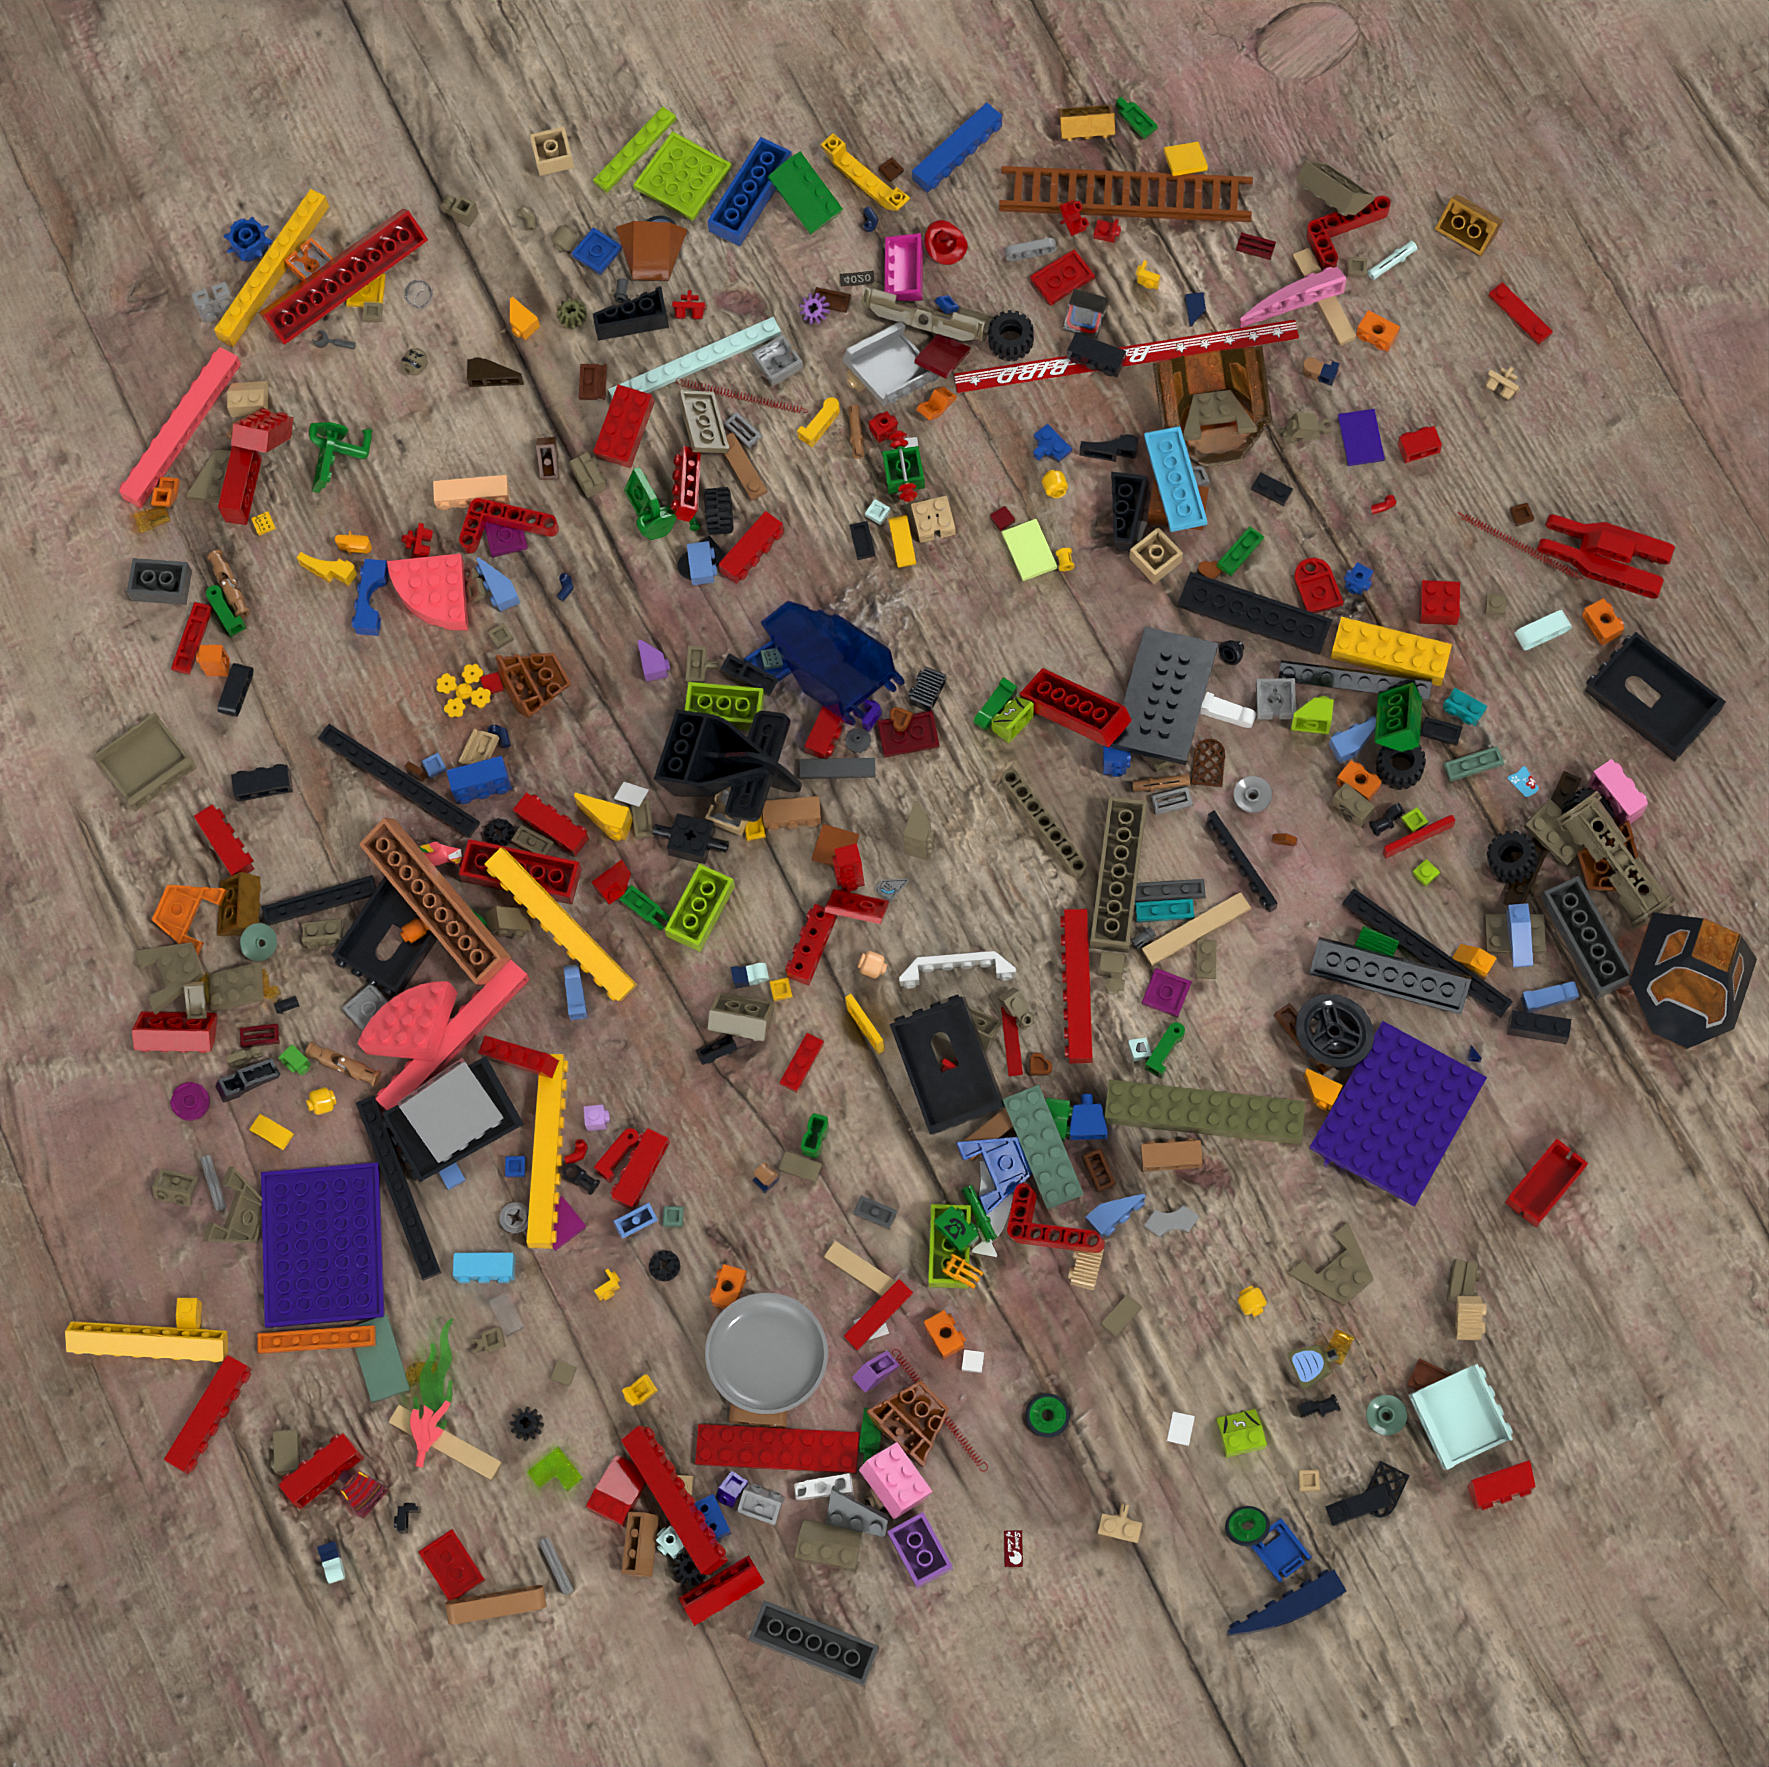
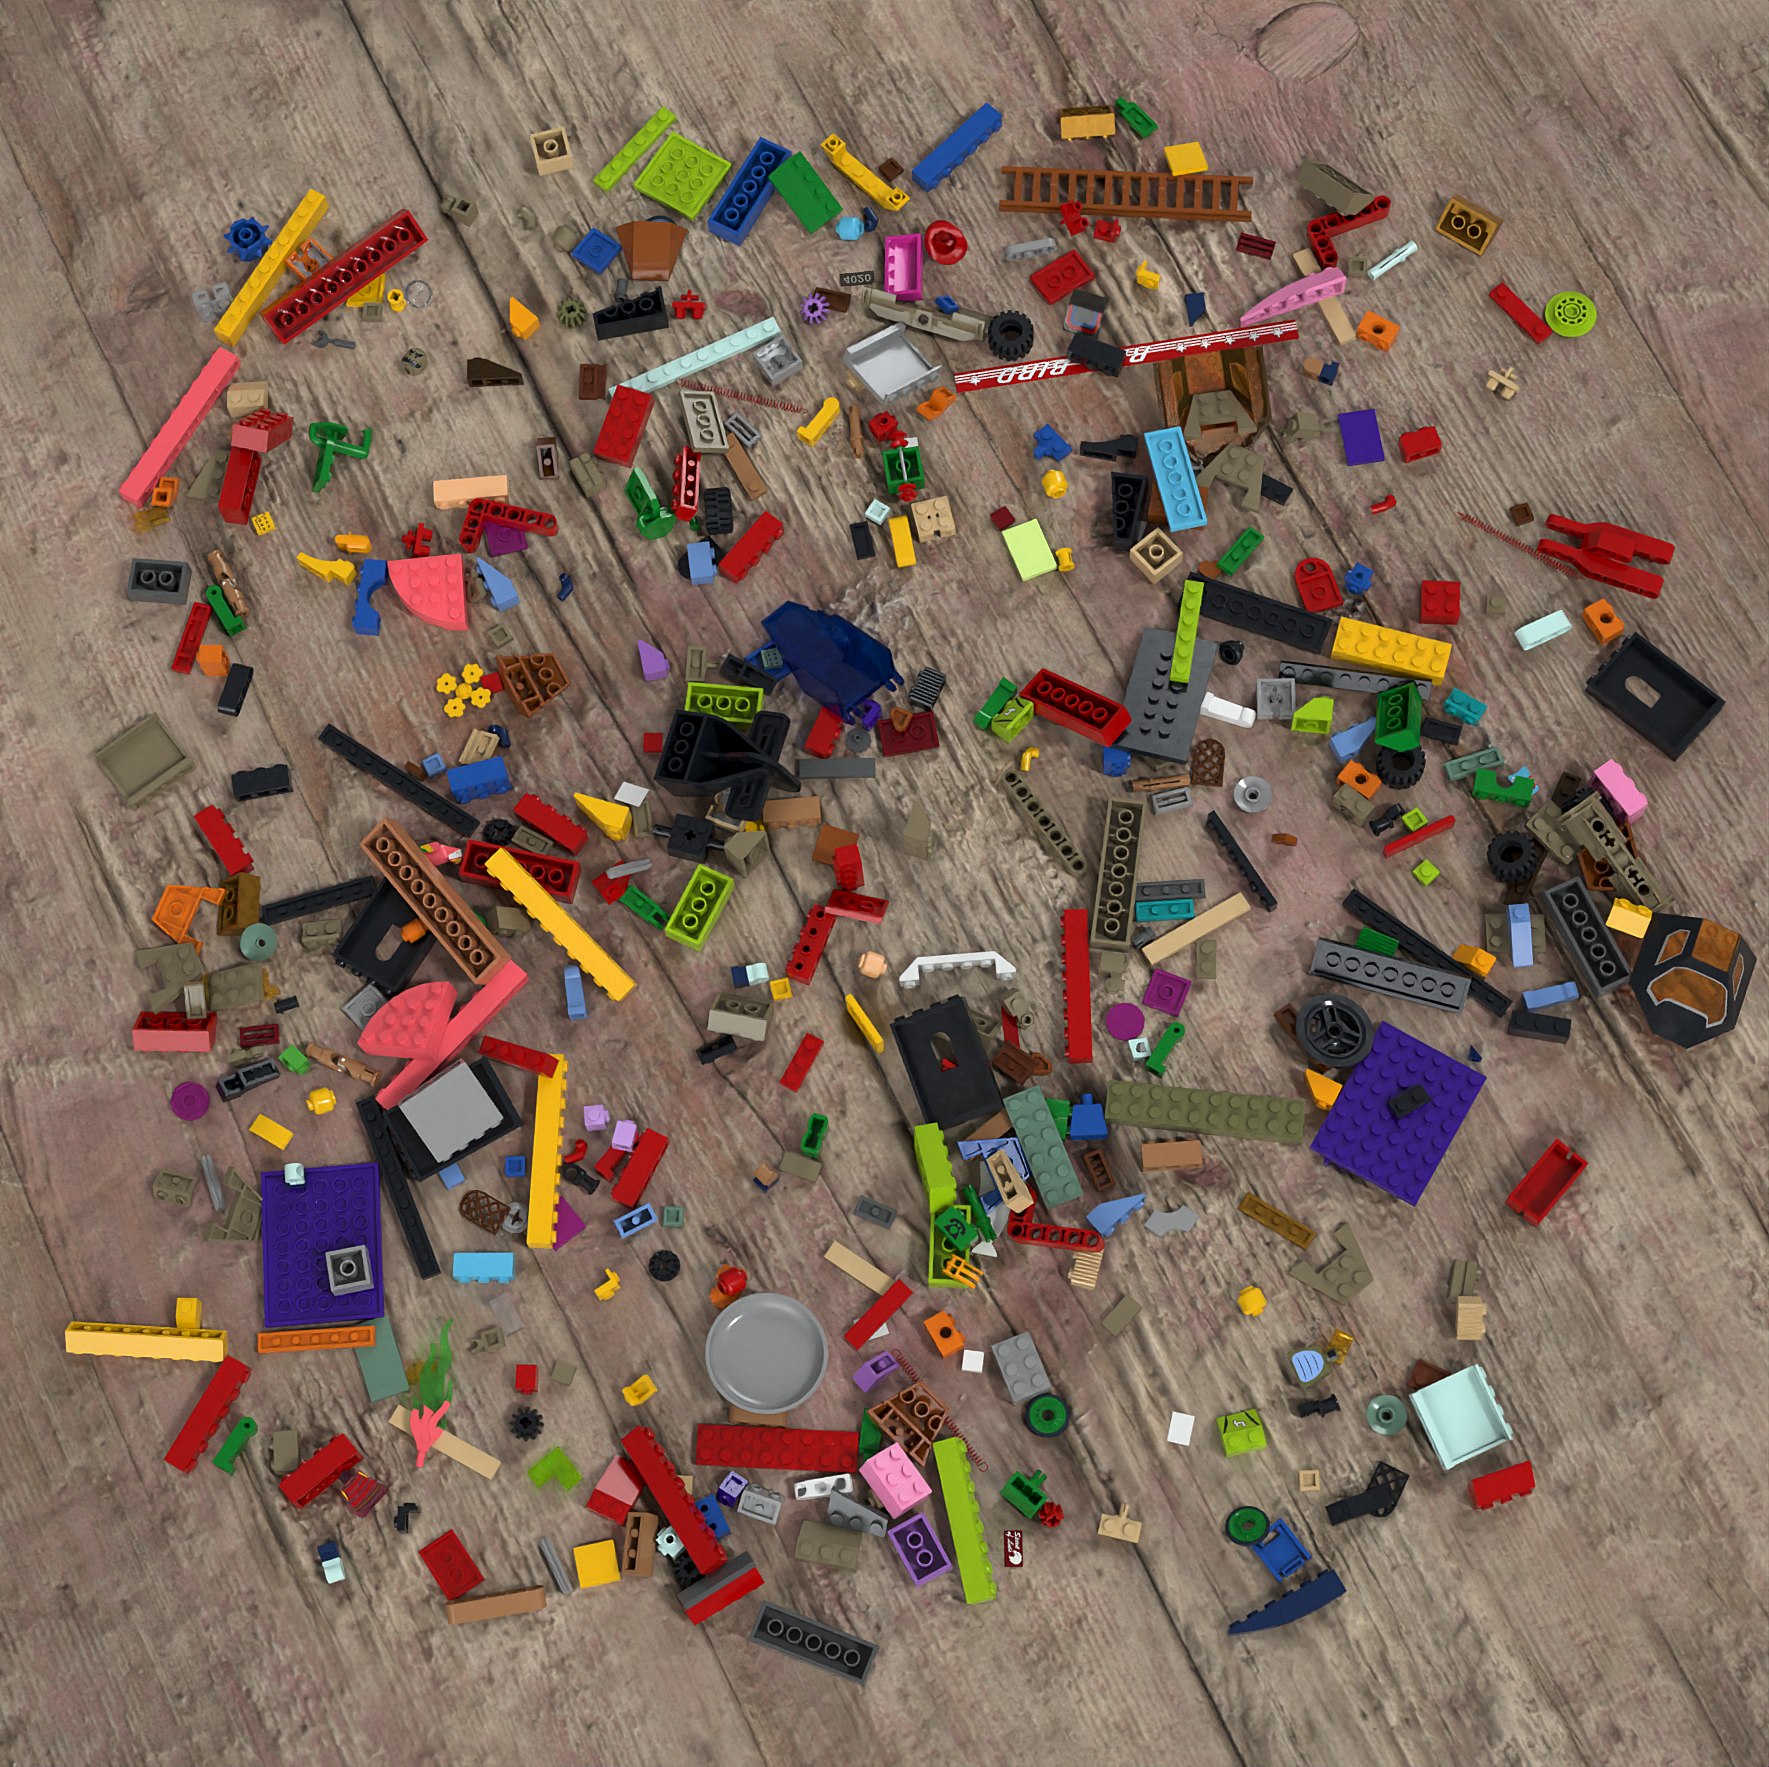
light grey sticker [875,879,909,901] -> none
dark red tile [914,334,971,379] -> none
none -> green leg [212,1417,258,1475]
none -> light aqua leg [284,1163,308,1189]
none -> light grey brick [325,1245,374,1296]
none -> yellow bush [387,289,406,312]
none -> reddish brown window [460,1190,512,1235]
none -> red brick [515,1364,539,1395]
none -> yellow tile [573,1539,621,1589]
none -> light grey axle [606,858,652,879]
none -> lavender brick [612,1120,637,1152]
none -> red tile [643,733,663,753]
none -> dark grey tile [677,1551,756,1610]
none -> red head [717,1267,748,1297]
none -> dark tan slope [724,830,771,879]
none -> medium azure head [836,217,864,240]
none -> lime brick [914,1123,957,1213]
none -> lime brick [933,1437,997,1605]
none -> tan slope [986,1149,1034,1213]
none -> copper plate [991,1040,1039,1086]
none -> light grey brick [991,1331,1051,1406]
none -> green brick [999,1469,1048,1519]
none -> yellow arm [1020,746,1039,771]
none -> red gear [1038,1501,1064,1527]
none -> magenta tile [1106,1003,1145,1042]
none -> lime plate [1170,580,1204,683]
none -> dark tan wing [1195,442,1264,514]
none -> pearl gold tile [1237,1192,1316,1251]
none -> black plate [1387,1084,1431,1120]
none -> green arch [1472,768,1535,807]
none -> lime wheel [1545,291,1597,337]
none -> yellow brick [1605,898,1652,939]

